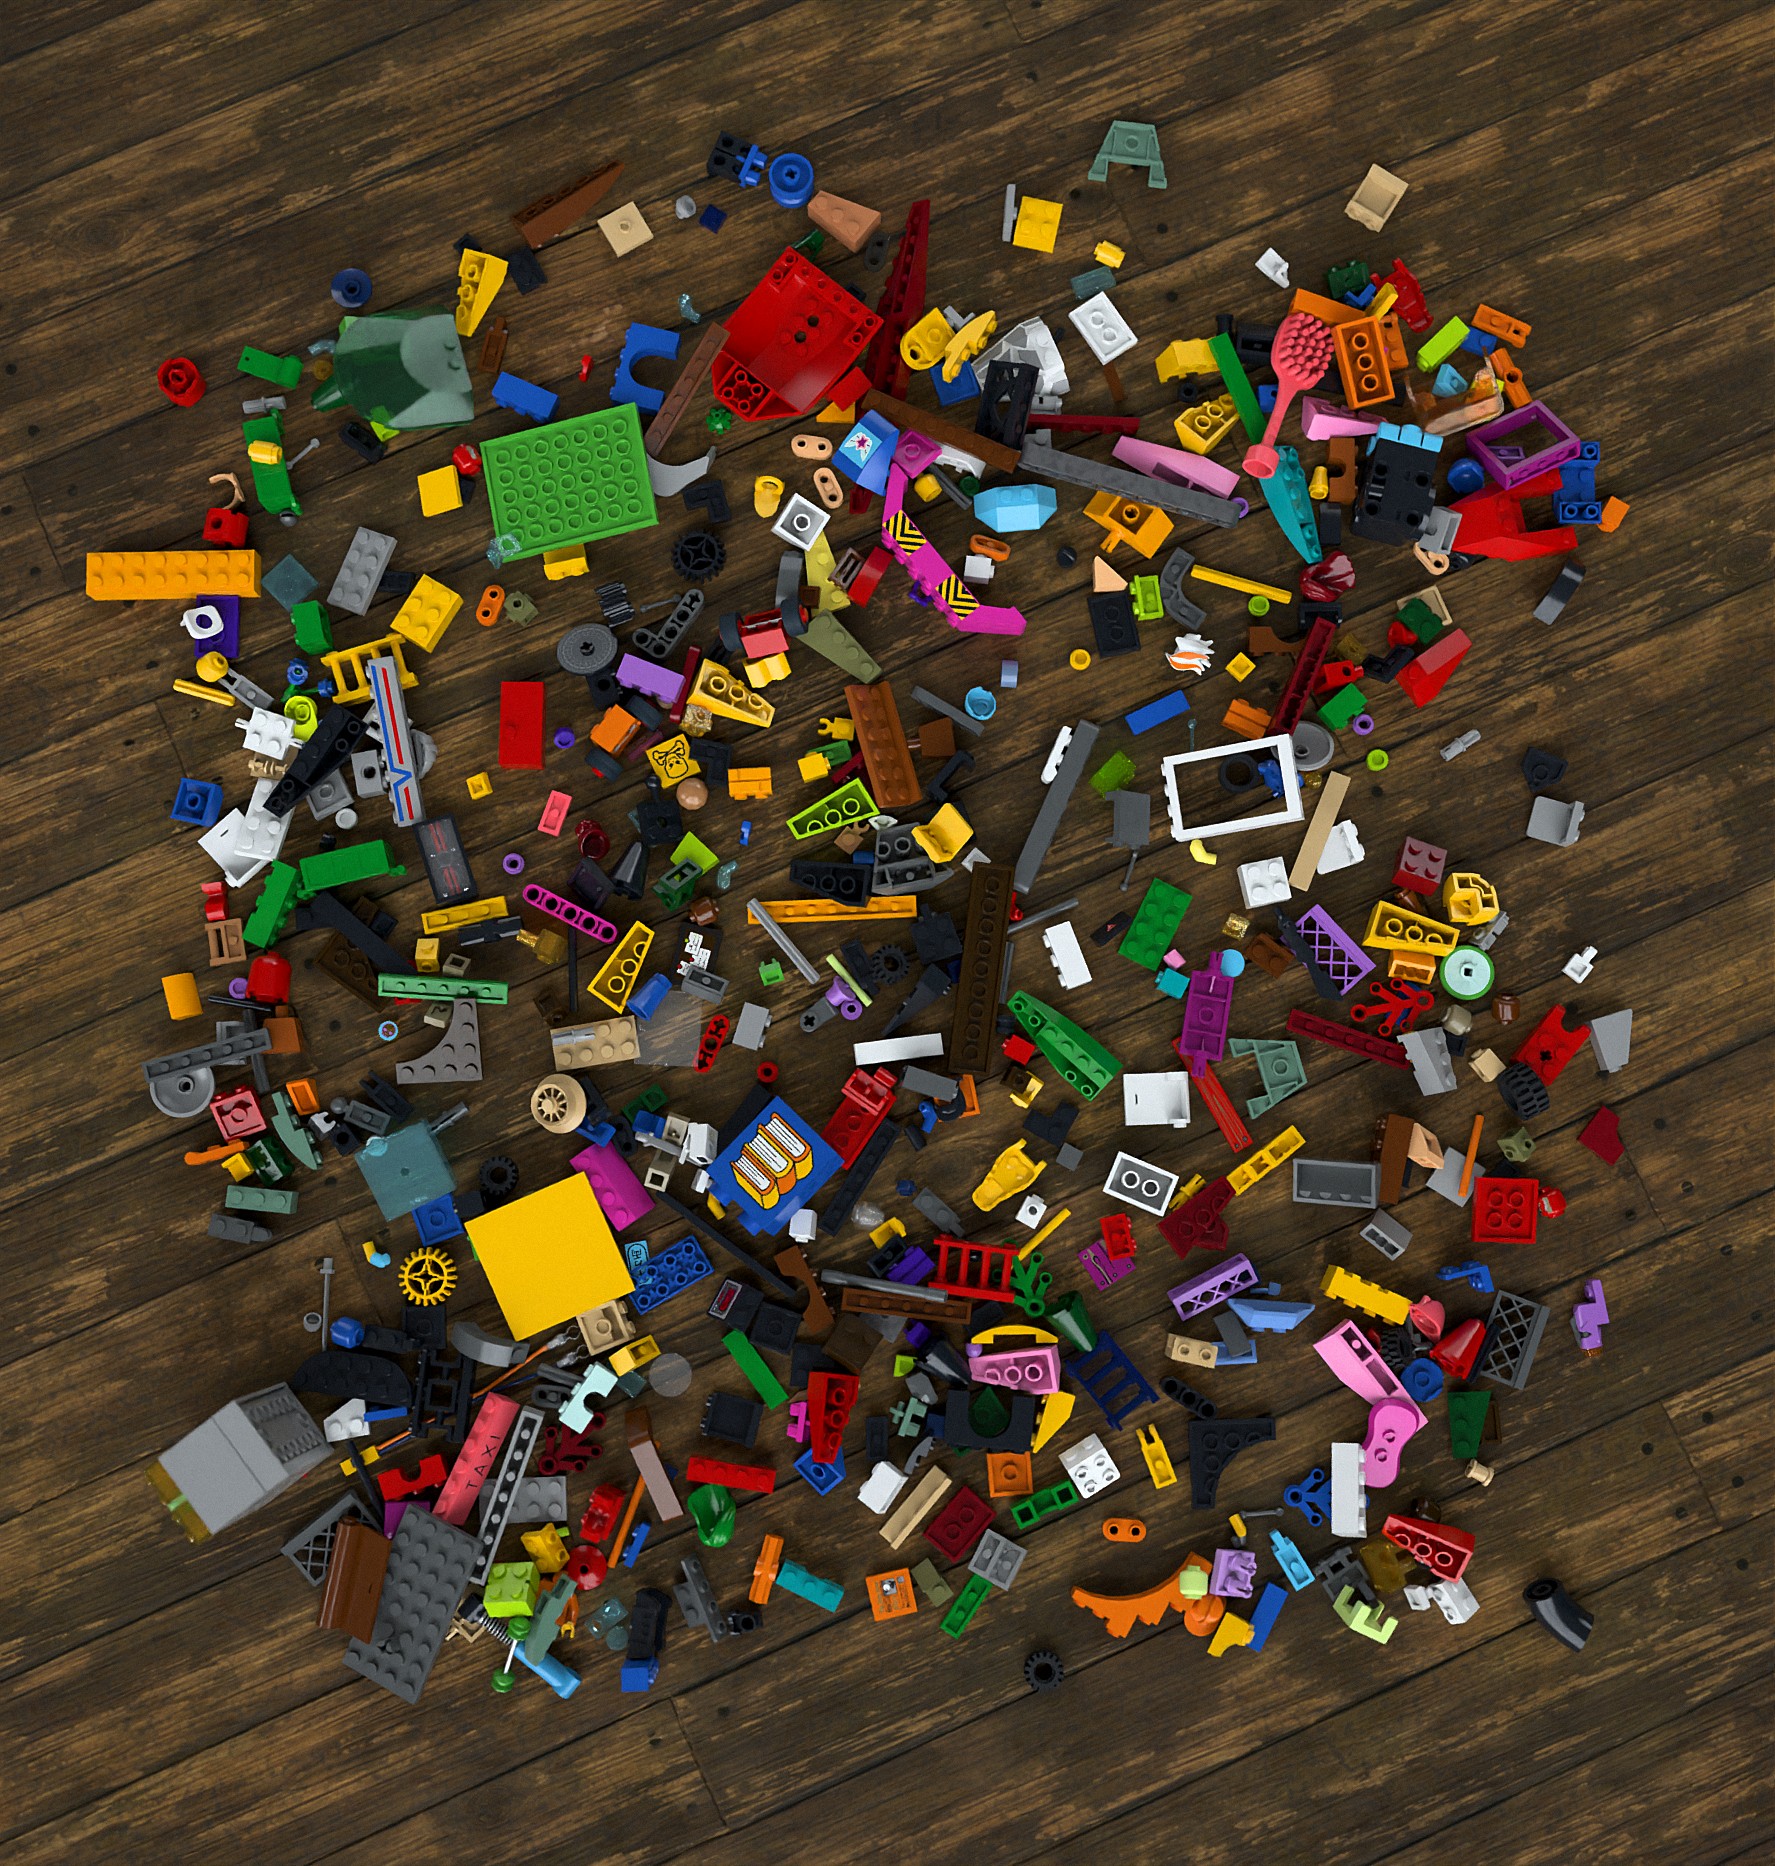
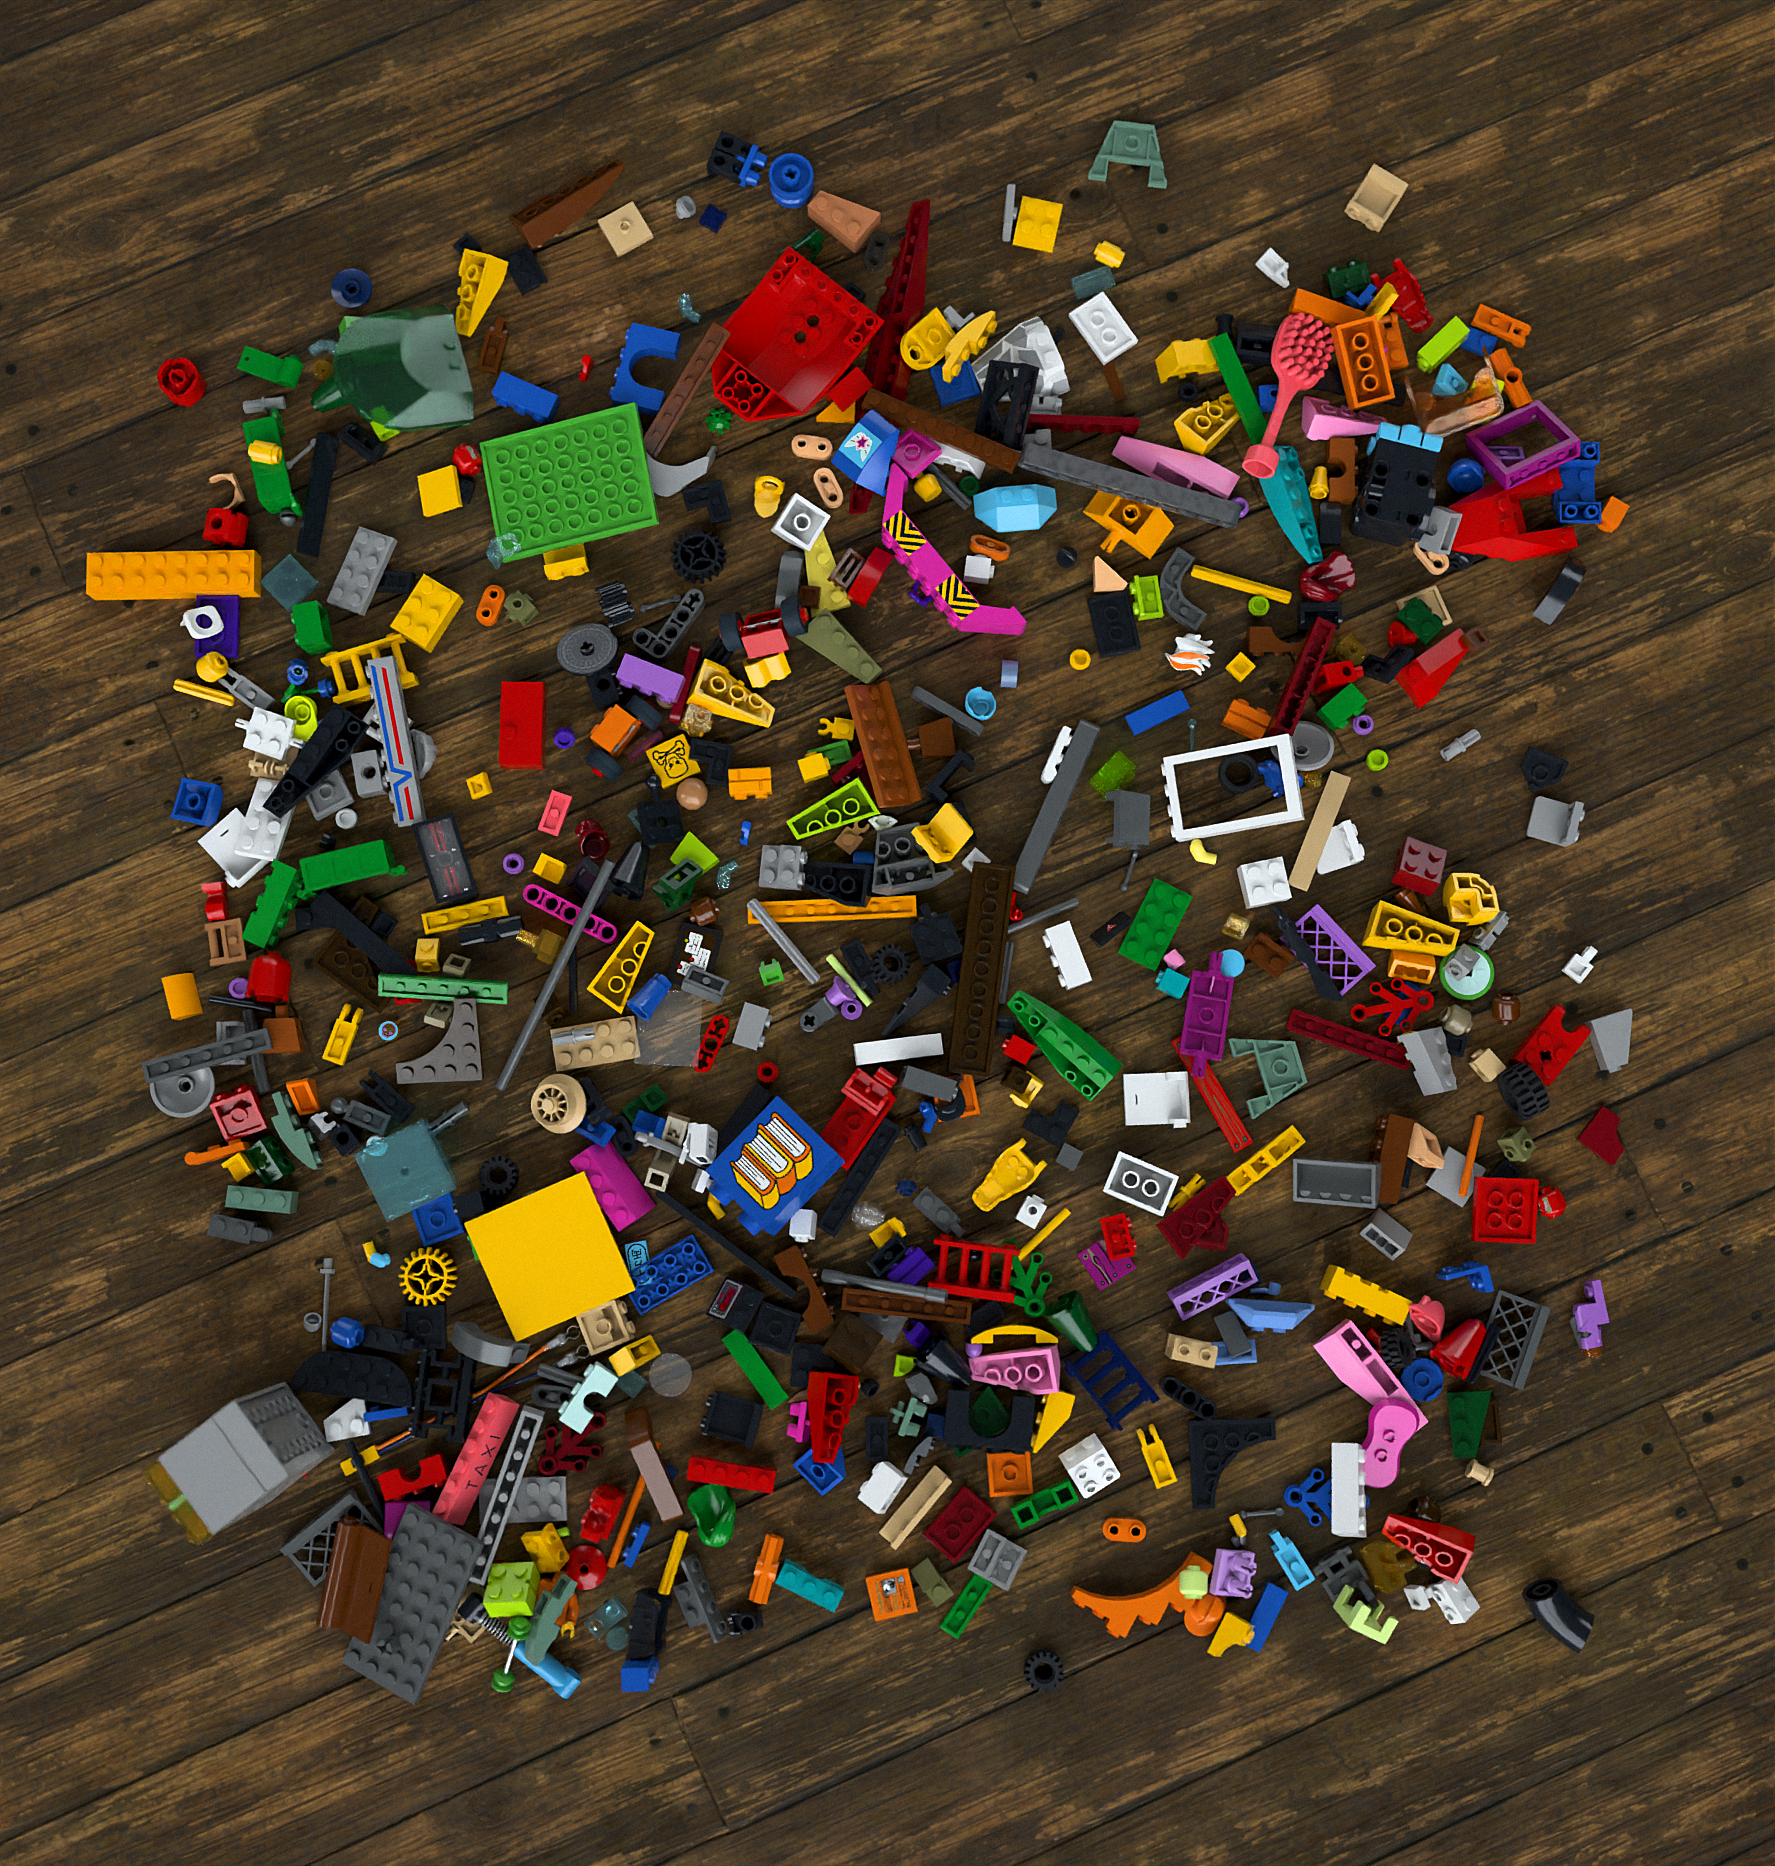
none -> black tile [296,431,339,558]
none -> yellow hinge [322,1003,363,1066]
none -> dark grey piece [495,859,615,1091]
none -> yellow panel [533,853,568,884]
none -> yellow axle [658,1530,688,1595]
none -> light grey plate [759,845,807,890]
none -> black hinge [861,1378,880,1398]
none -> light grey bracket [1443,943,1480,981]
none -> reddish brown tile [1460,626,1490,654]

